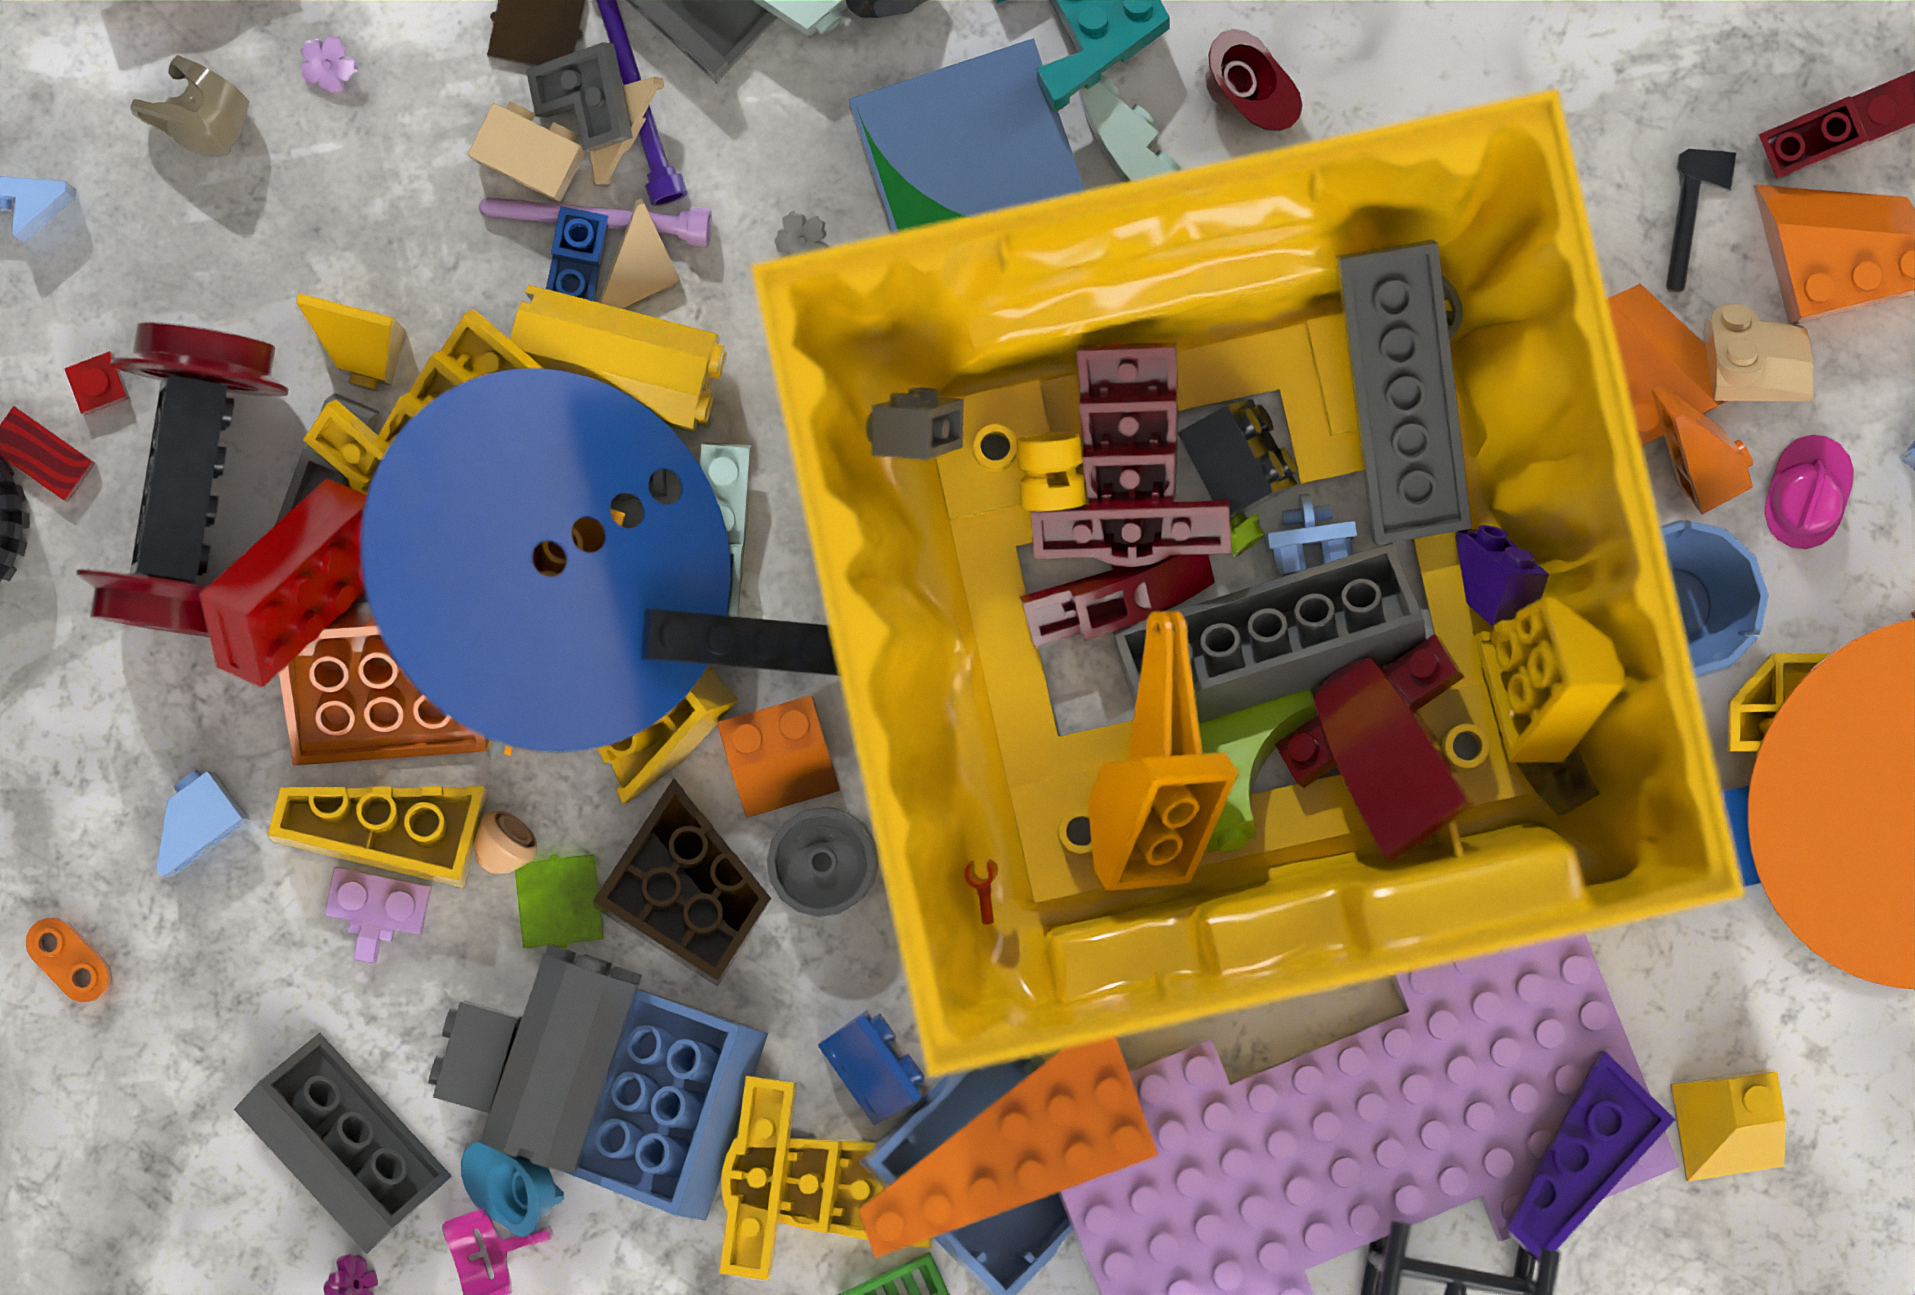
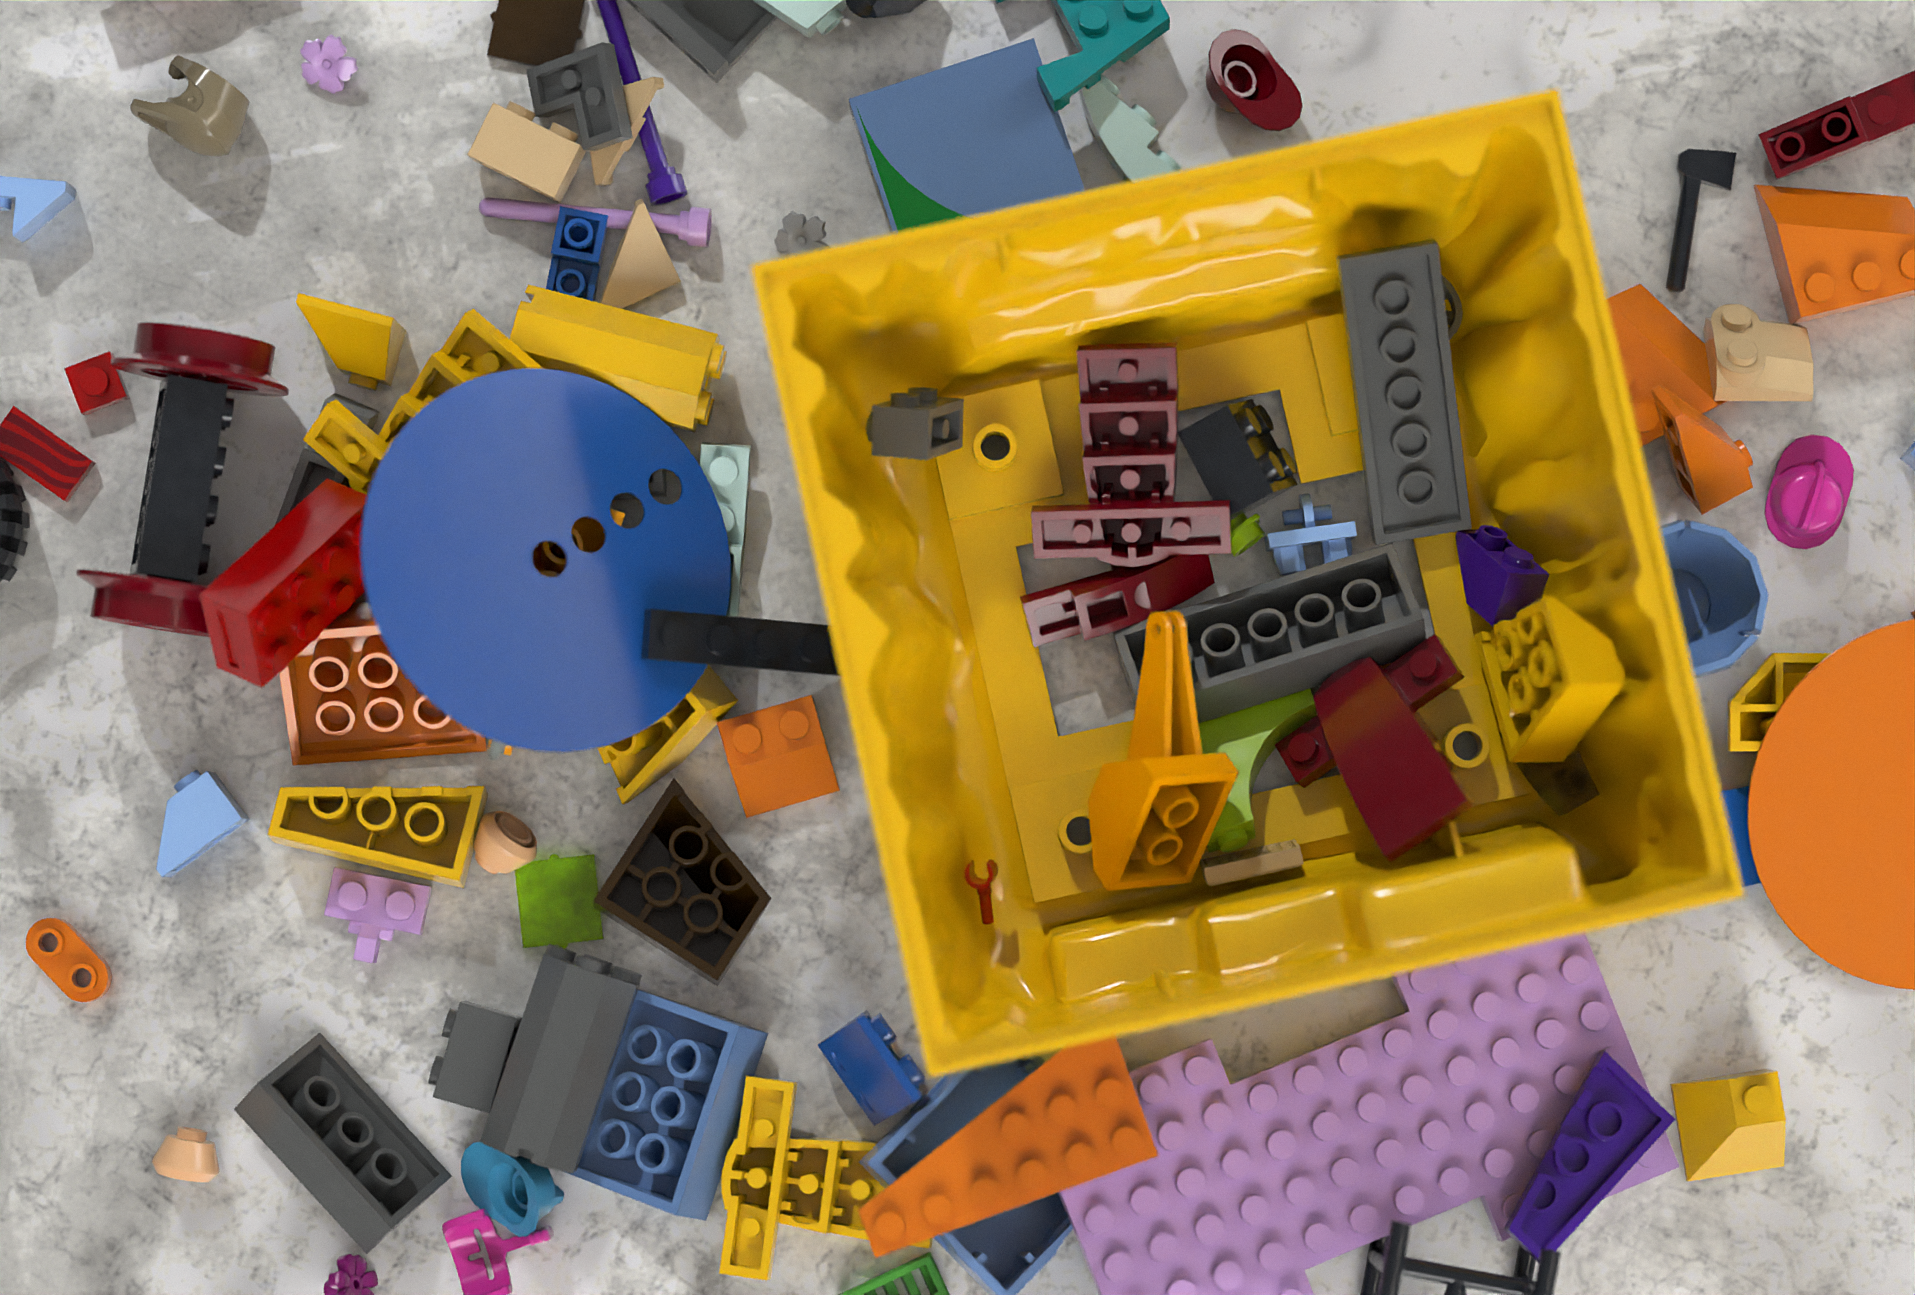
dark grey wheel [767,806,880,917] -> none
yellow wheel [1017,432,1086,511] -> none
none -> light nougat cone [152,1127,219,1182]
none -> tan tile [1200,839,1304,886]

